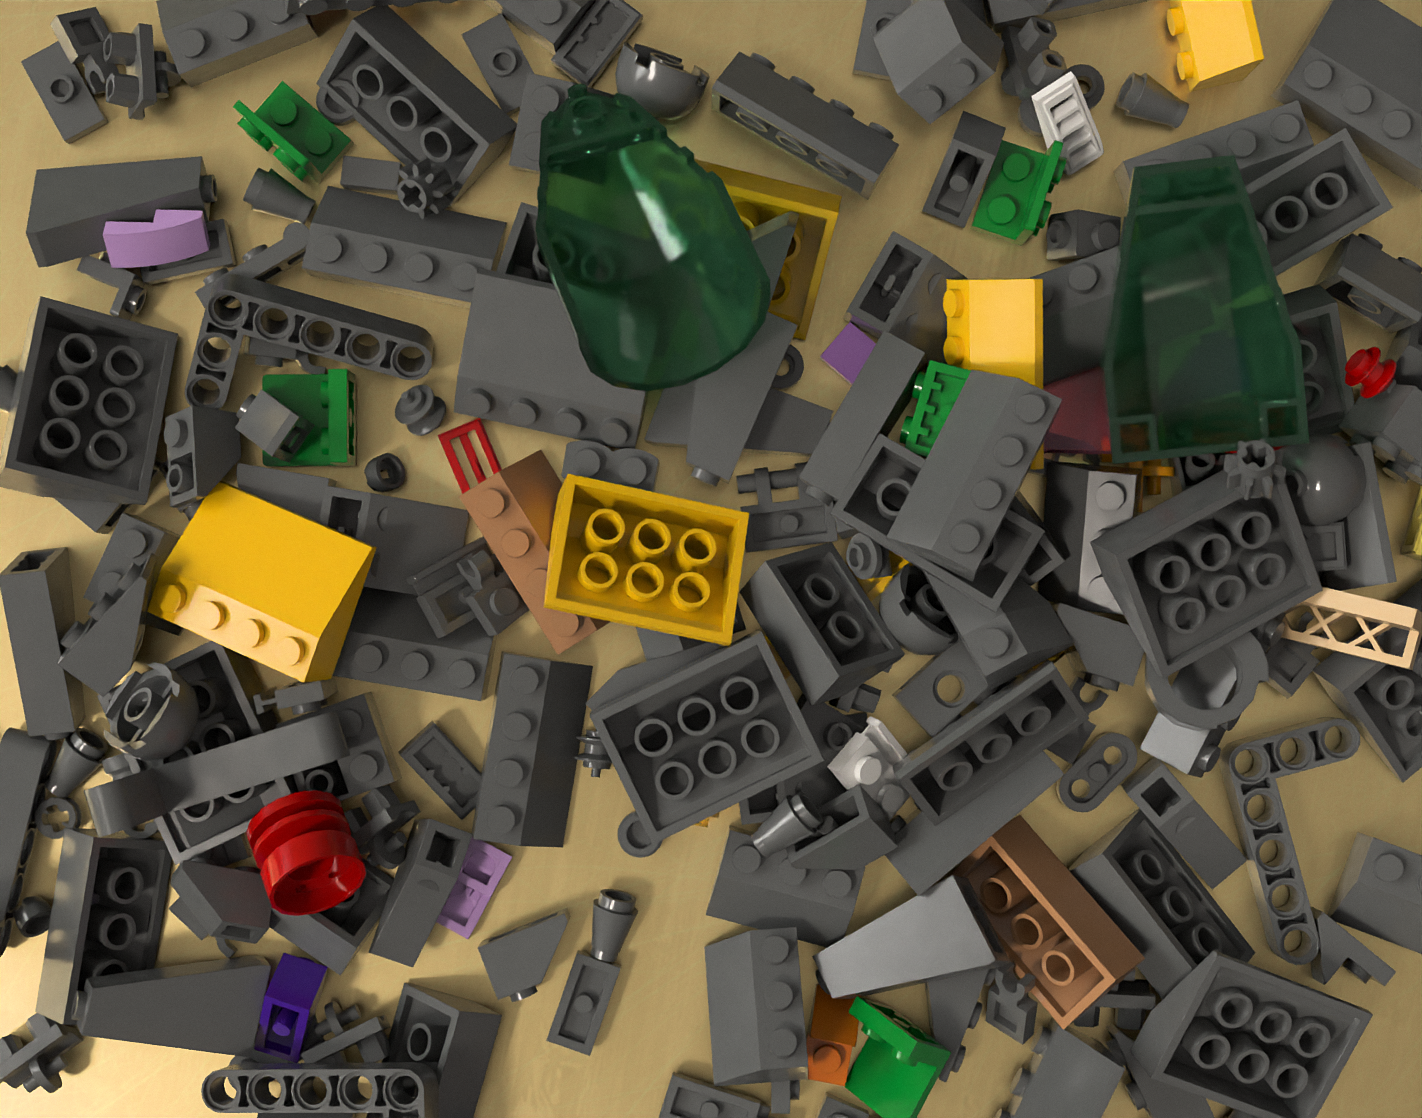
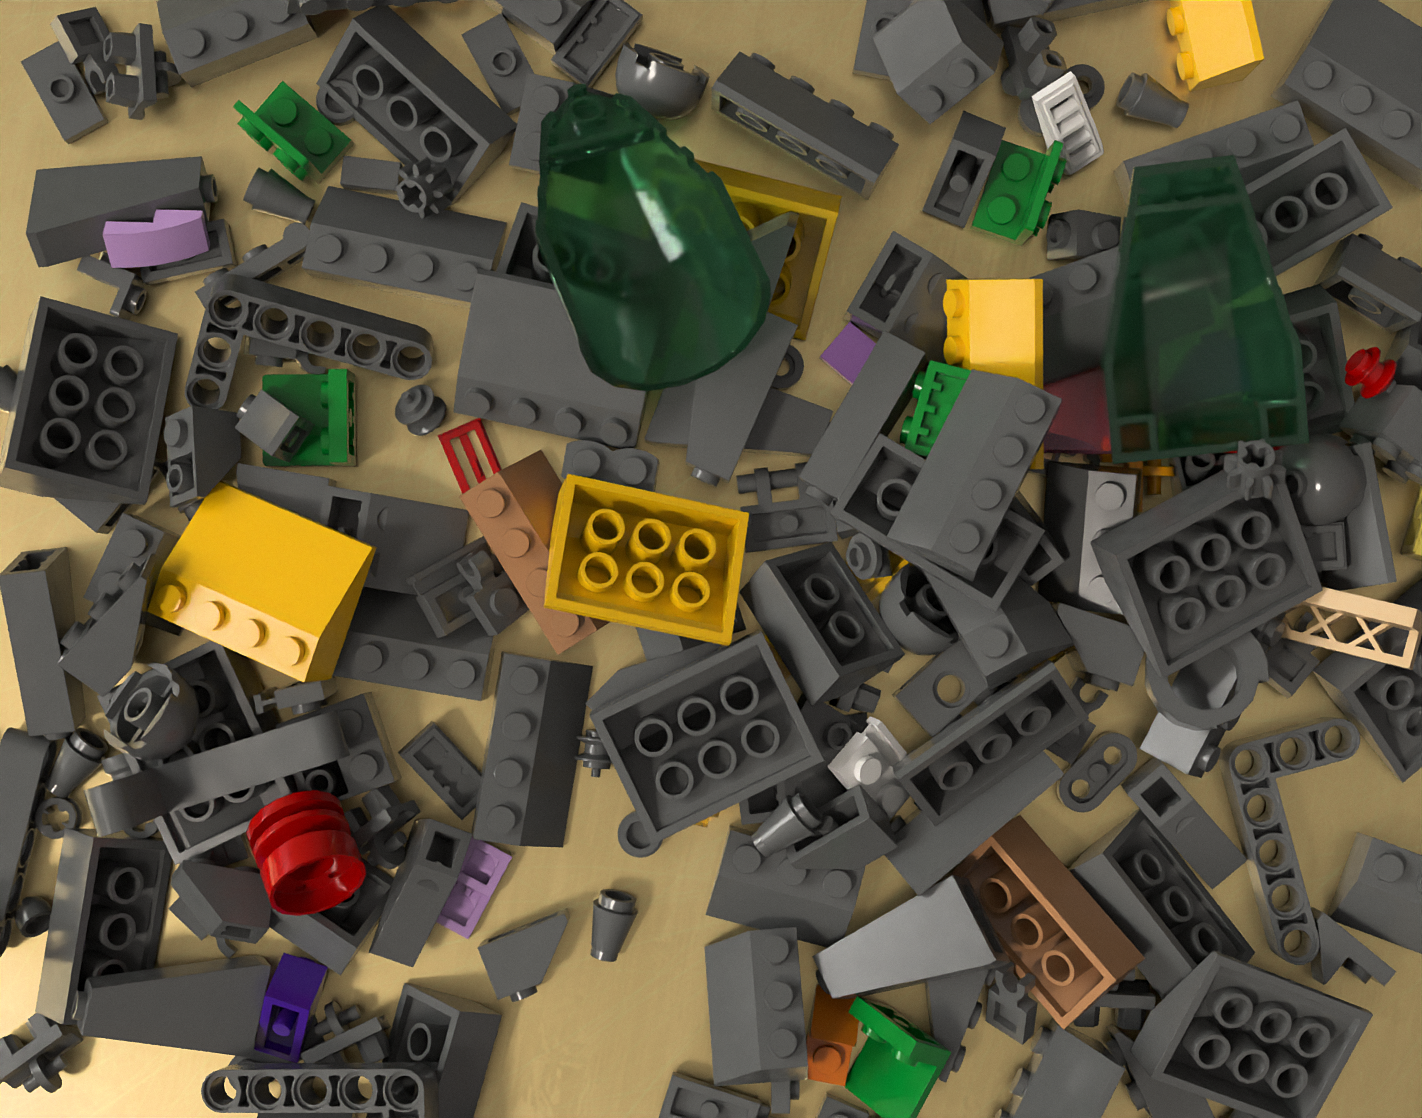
dark grey hinge [364,453,405,492] -> none
dark grey plate [546,950,621,1056] -> none

